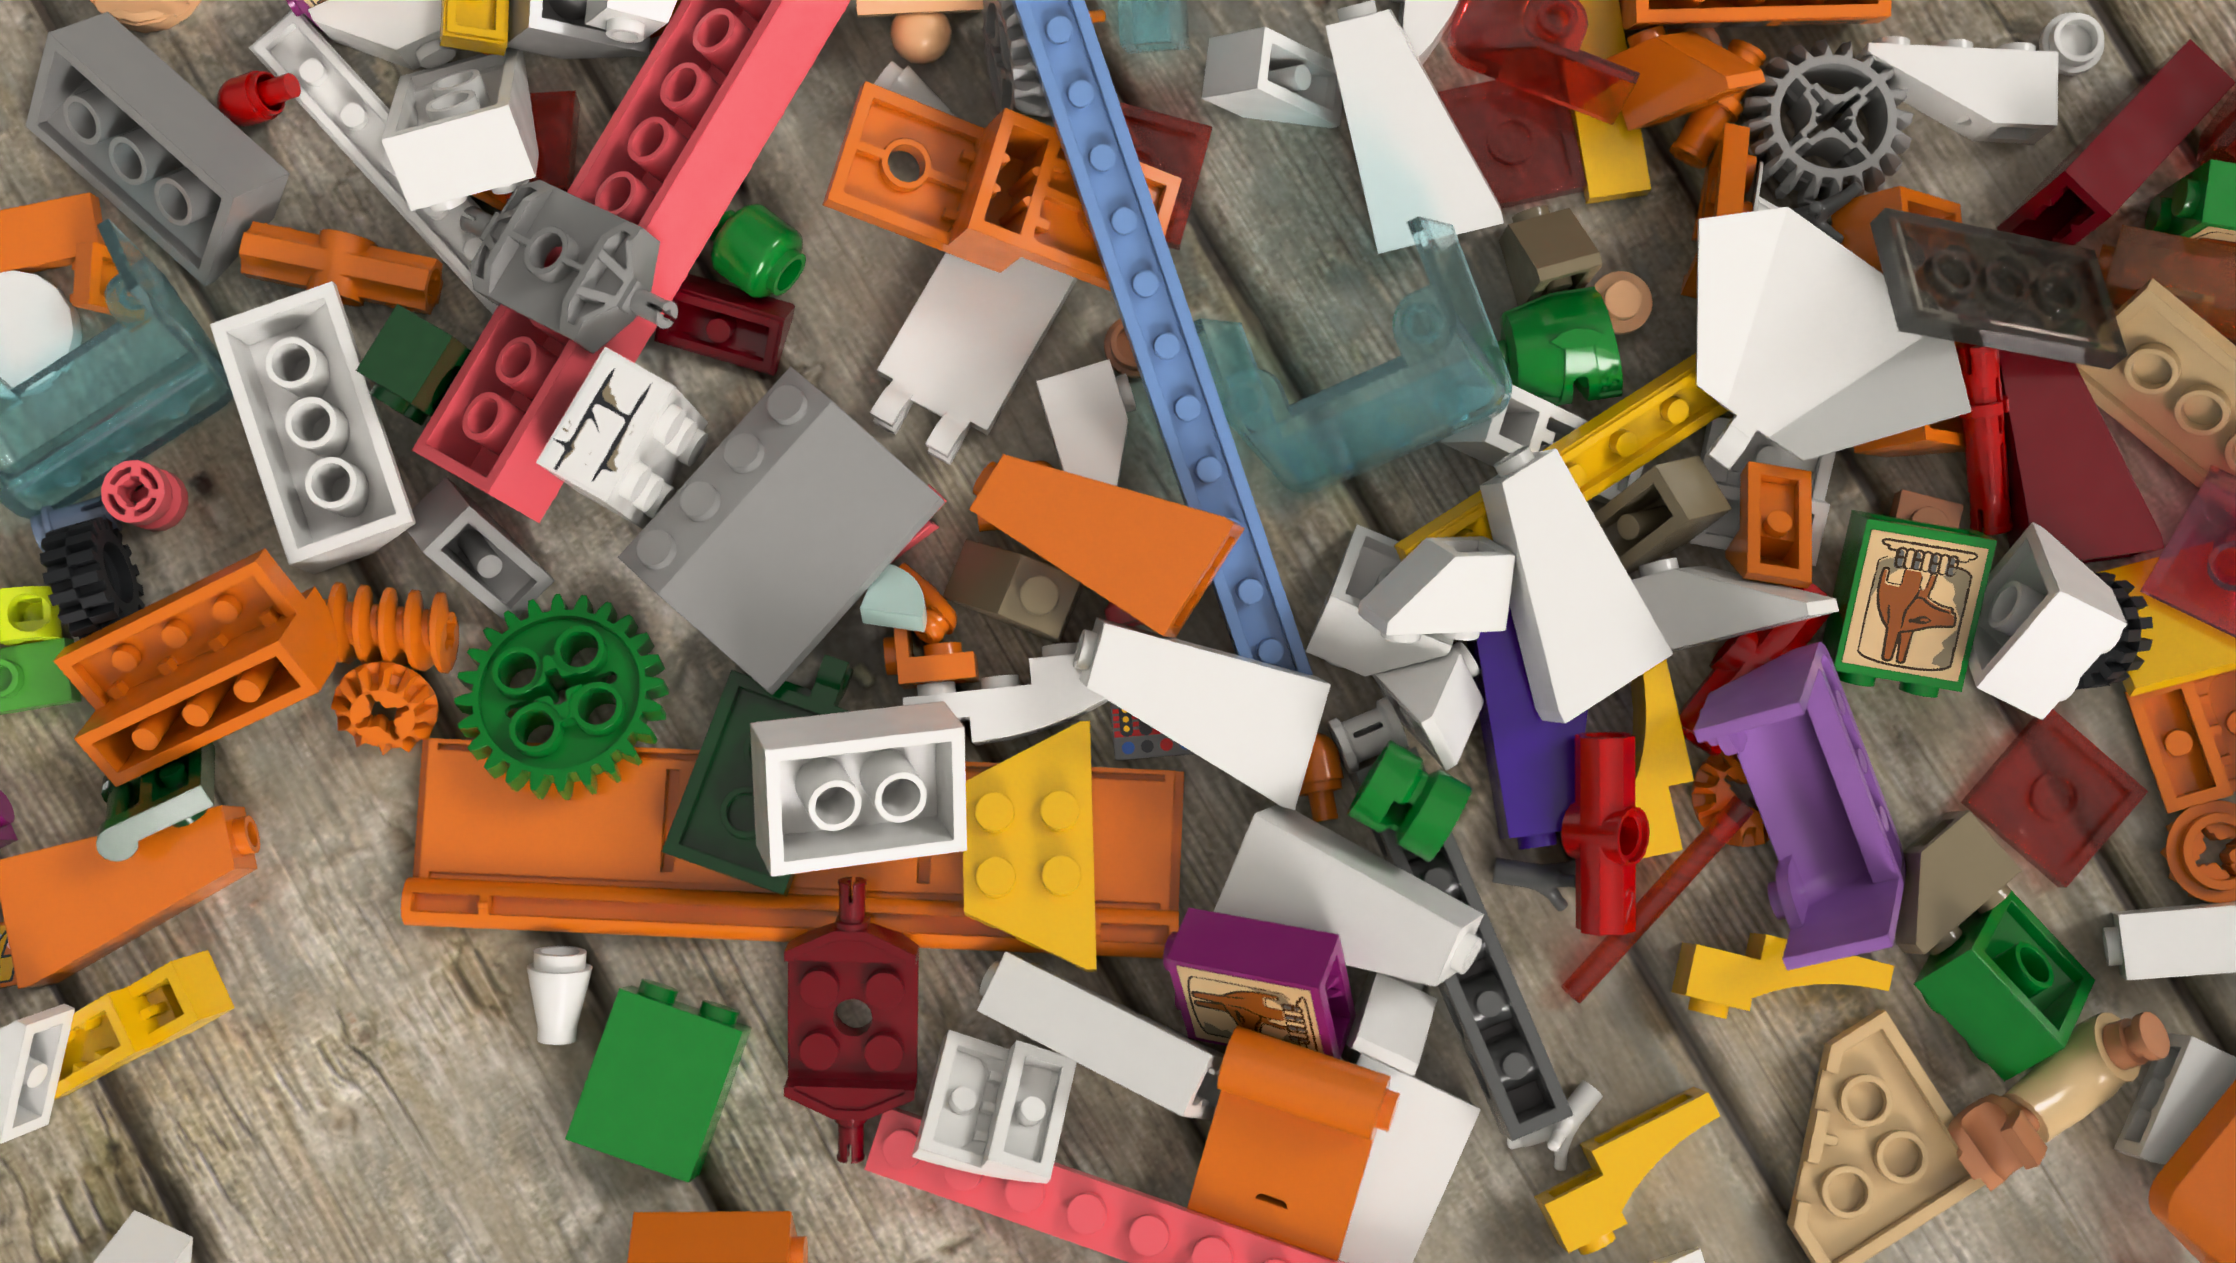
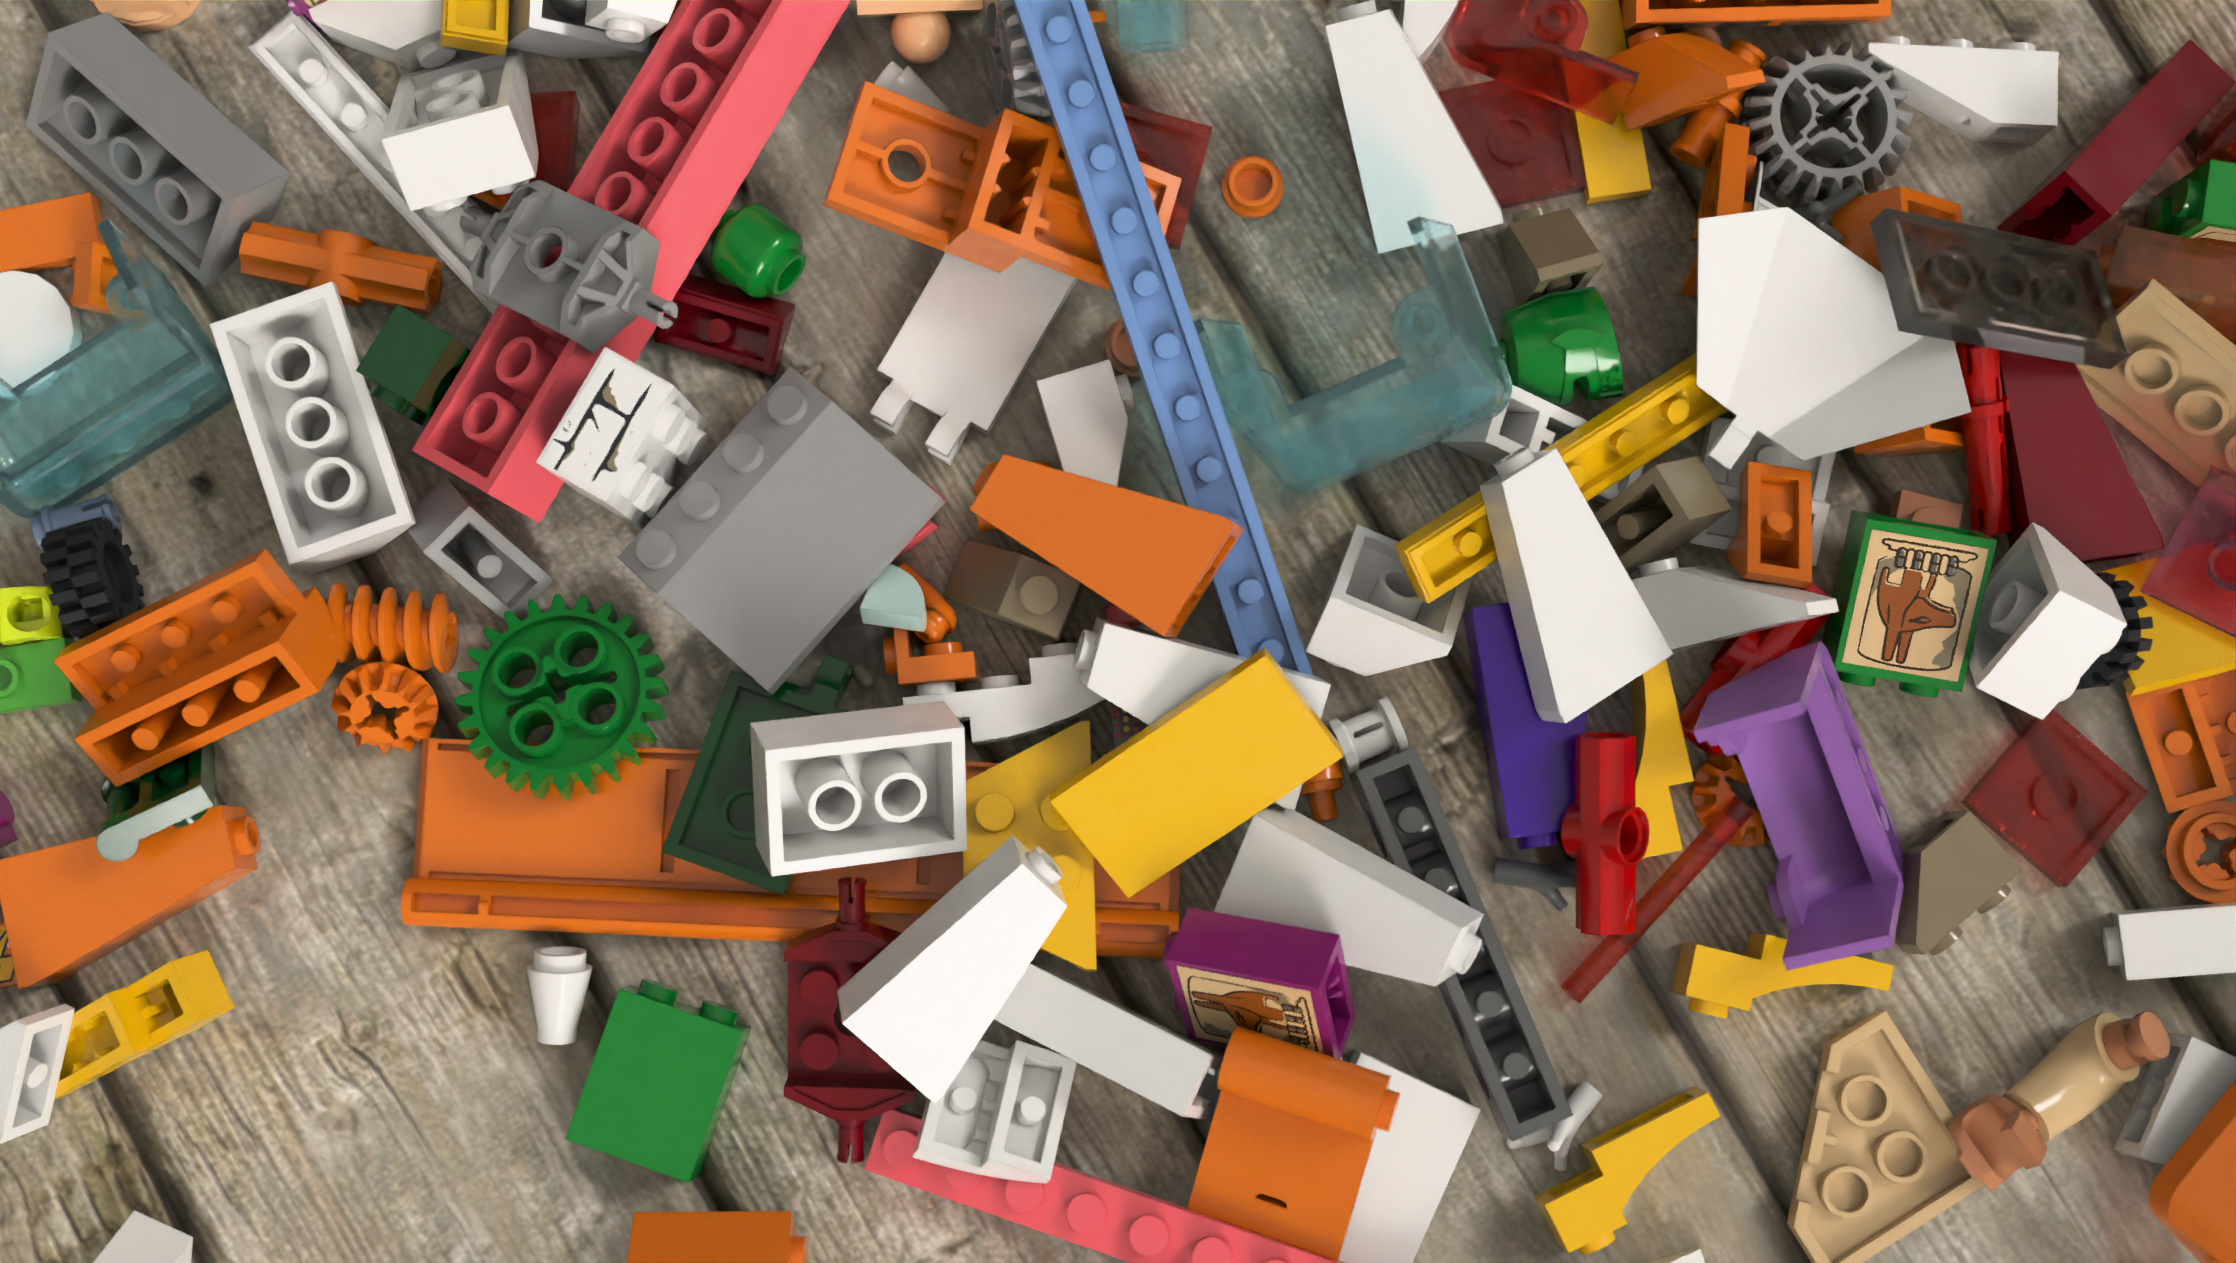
coral wheel [101,460,188,532] -> none
red cylinder [217,70,301,127] -> none
white slope [1202,27,1343,128] -> none
white slope [1346,971,1437,1076] -> none
green wheel [1347,740,1472,862] -> none
white slope [1358,536,1516,643] -> none
white slope [1373,641,1484,771] -> none
light nougat plate [1594,271,1653,335] -> none
green slope [1914,890,2095,1082] -> none
white plate [2039,12,2104,76] -> none
none -> white slope [837,835,1067,1103]
none -> yellow tile [1049,647,1343,898]
none -> orange plate [1221,156,1284,219]

